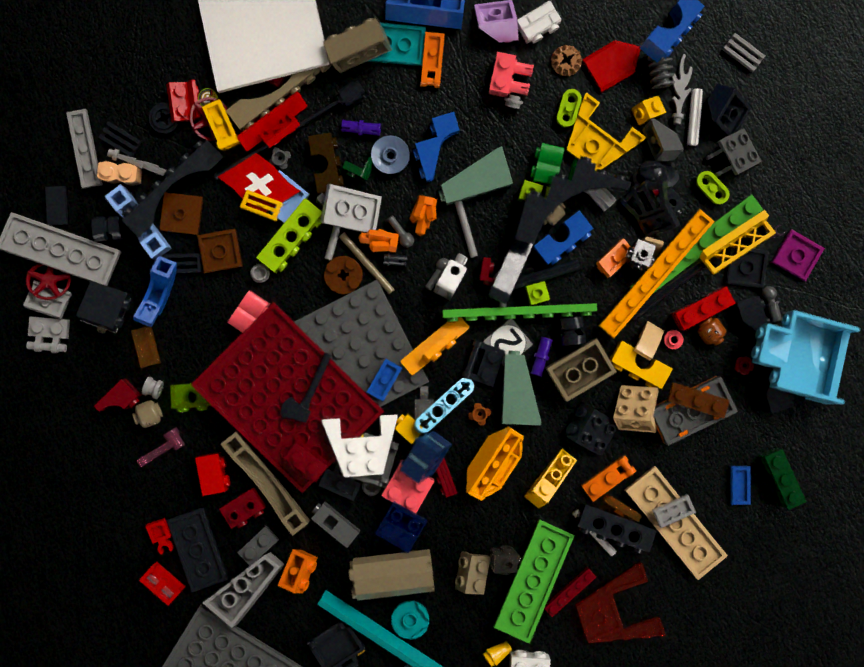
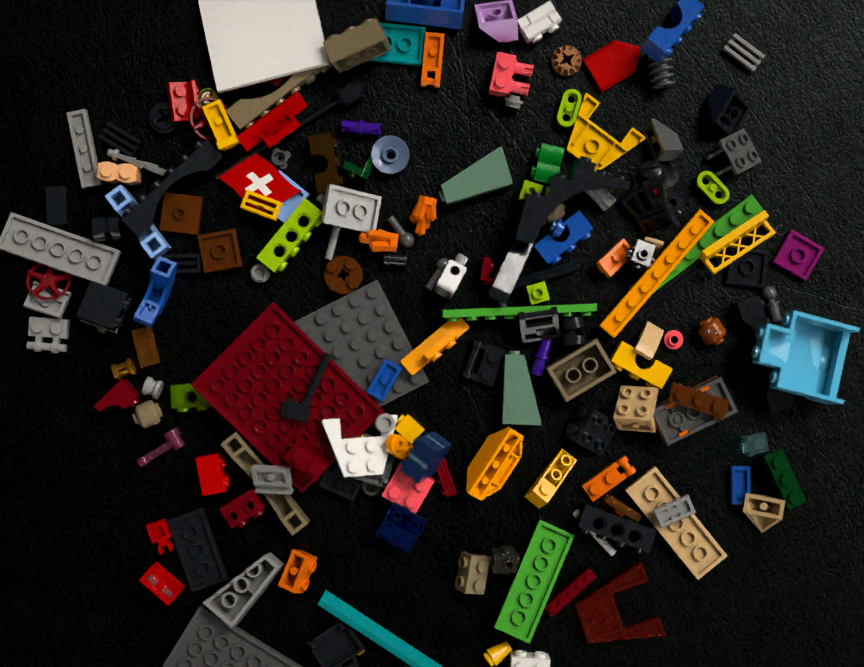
coral brick [228,291,270,333] -> none
dark grey plate [237,525,279,566] -> none
dark grey brick [311,502,360,548] -> none
dark tan bar [339,232,395,294] -> none
dark tan brick [349,549,435,600] -> none
teal tile [391,600,429,639] -> none
blue arch [413,112,460,183] -> none
medium azure beam [414,378,474,434] -> none
clear plate [415,386,434,419] -> none
light grey bar [455,201,478,258] -> none
dark orange plate [468,403,491,425] -> none
sticker [484,319,533,366] -> none
yellow bracket [632,95,666,125] -> none
red arch [671,286,736,330] -> none
light grey piece [672,54,693,125] -> none
white axle [687,89,703,146] -> none
dark red plate [735,356,754,375] -> none
none -> pearl gold bush [111,358,136,381]
none -> light grey plate [251,464,294,495]
none -> light grey tile [375,414,395,433]
none -> light orange plate [385,434,413,460]
none -> black plate [518,306,560,343]
none -> blue plate [549,218,565,237]
none -> clear light blue bracket [740,432,770,457]
none -> tan slope [743,493,785,533]

